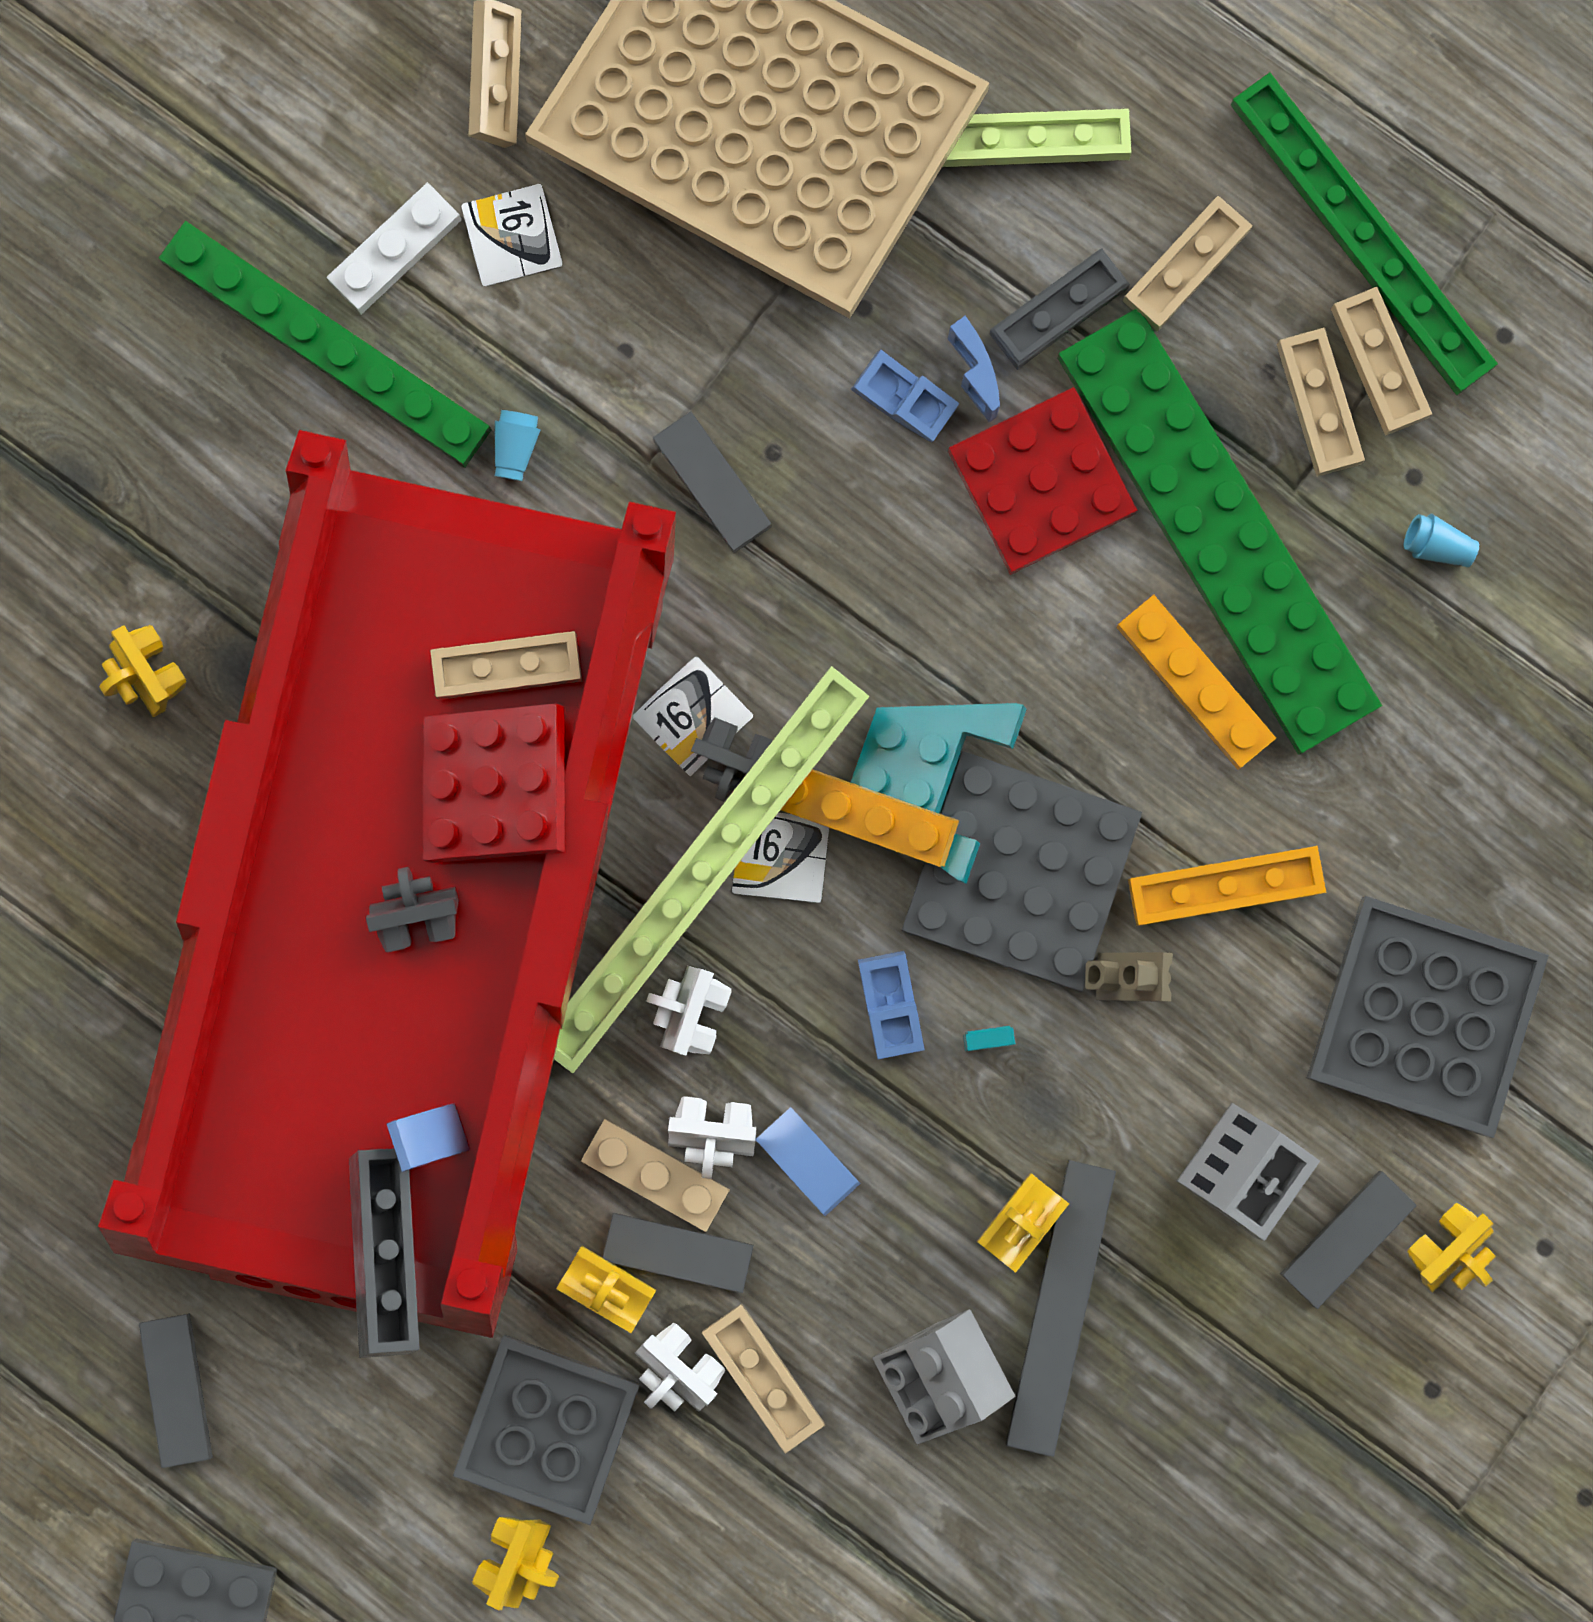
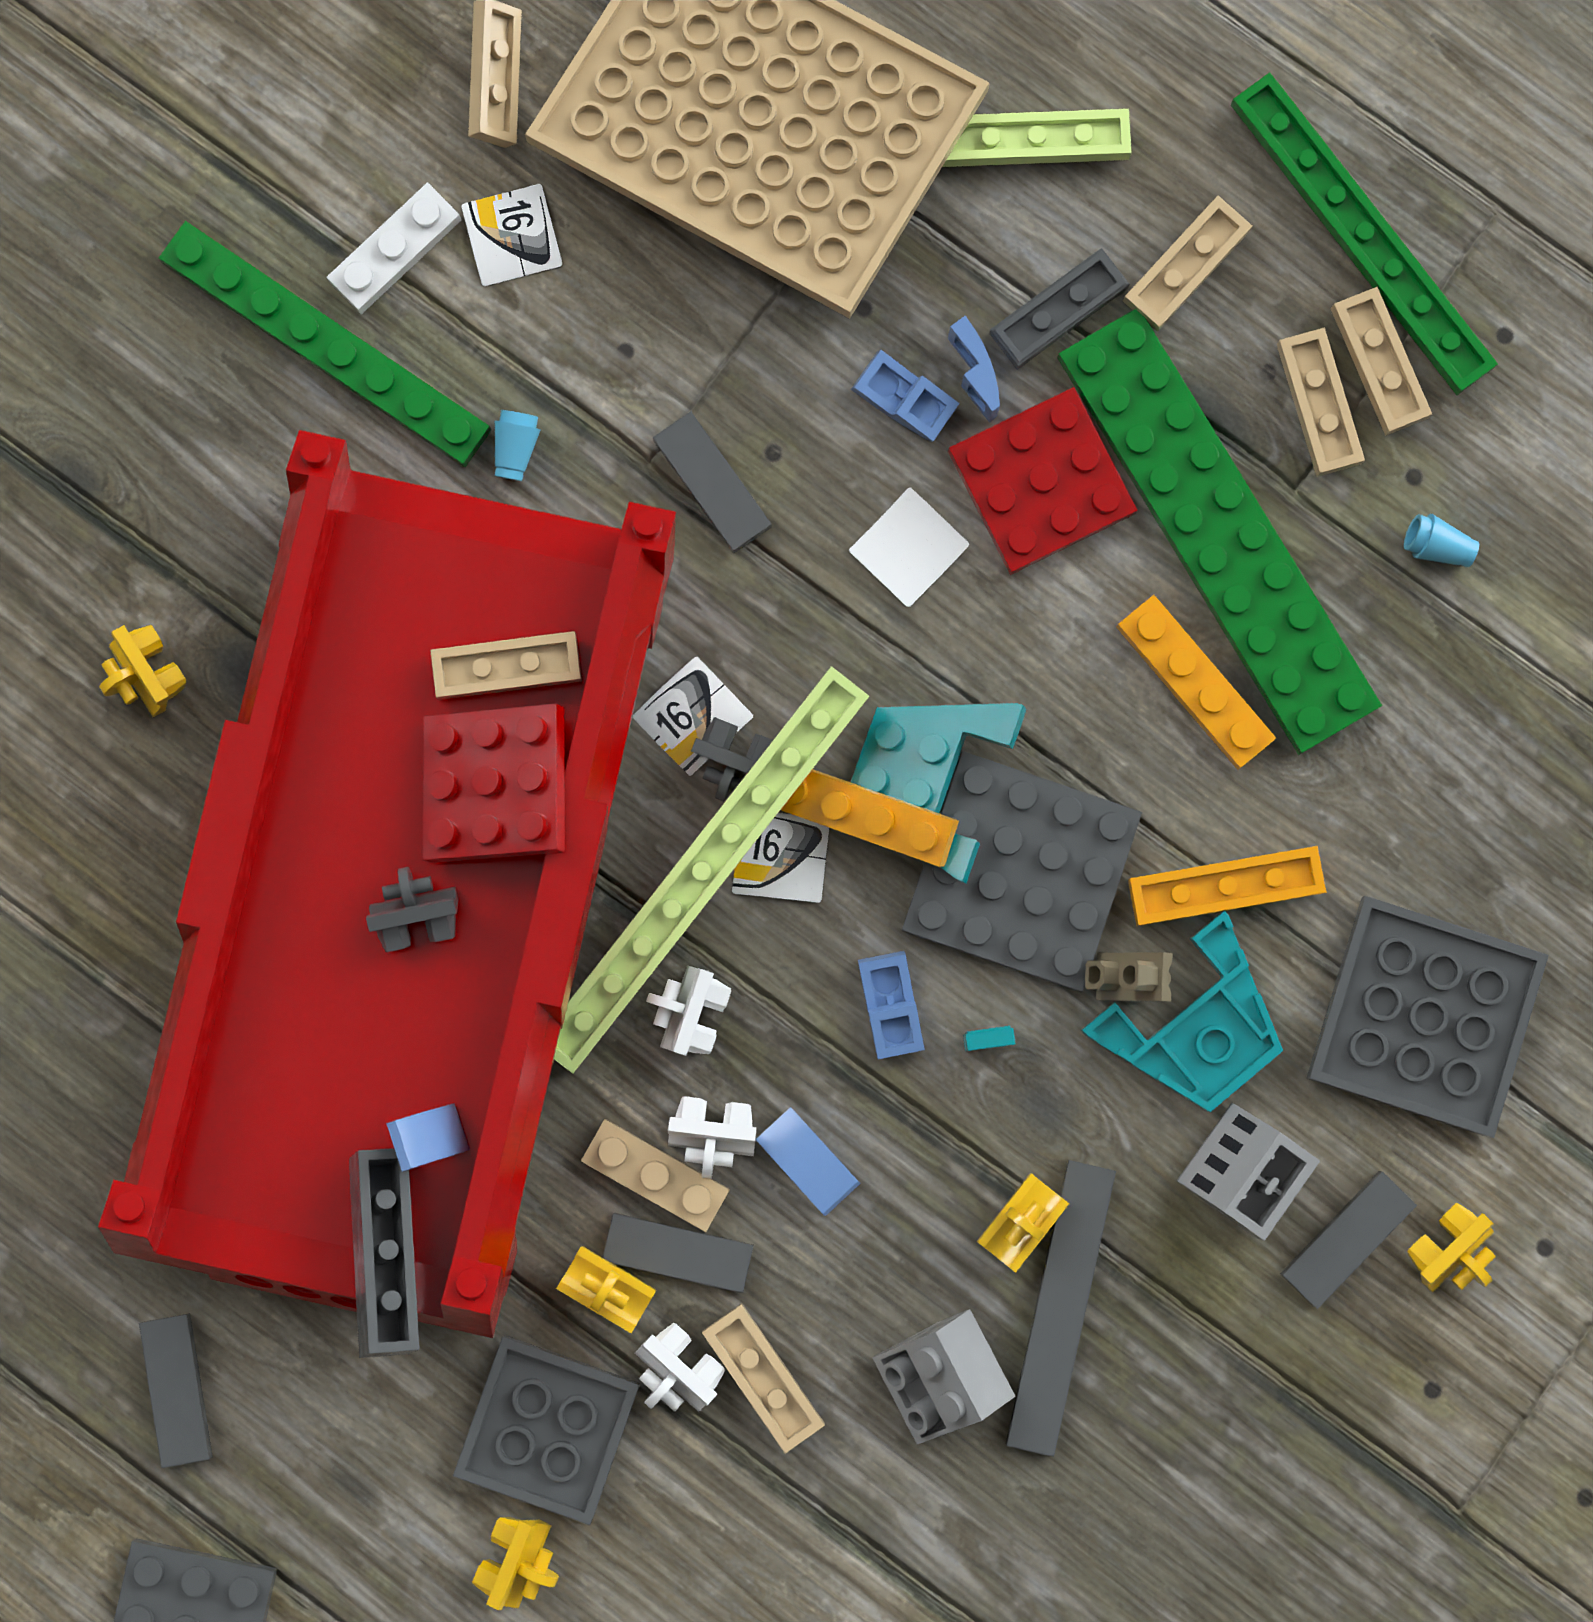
none -> white sticker [849,488,969,607]
none -> teal wing [1081,911,1283,1112]

